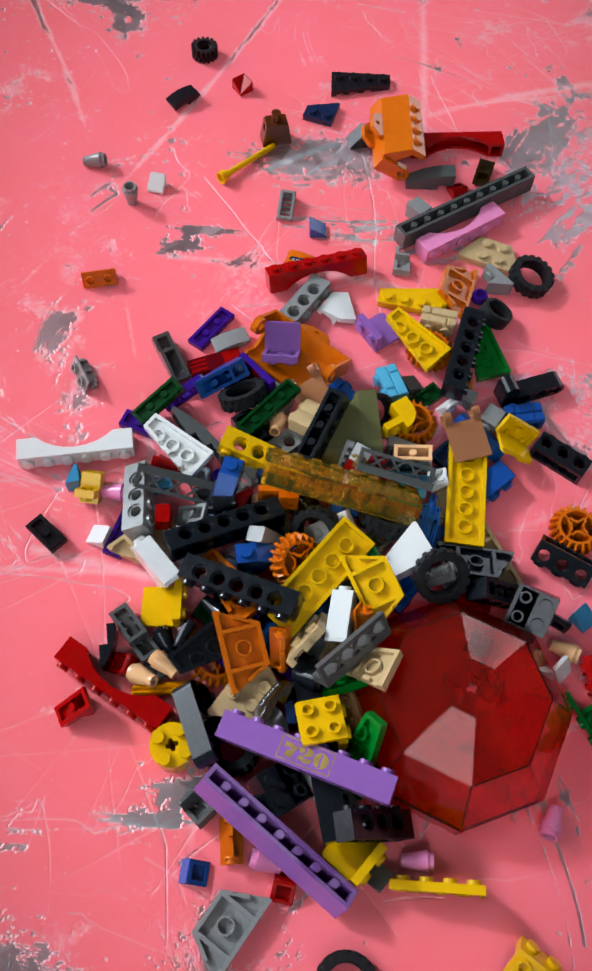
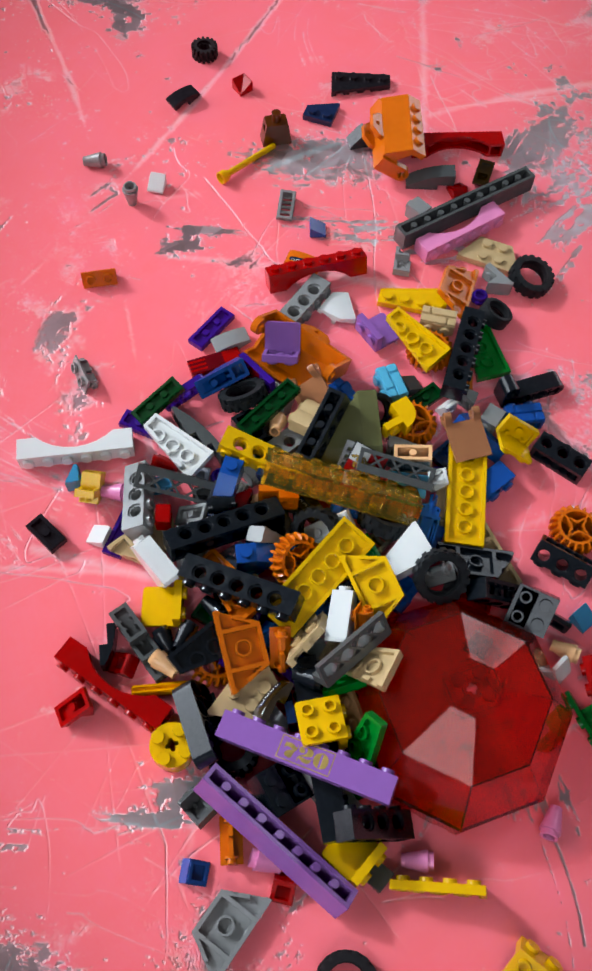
light nougat cone [126,663,159,688] -> none
dark grey slope [151,331,191,382] -> none

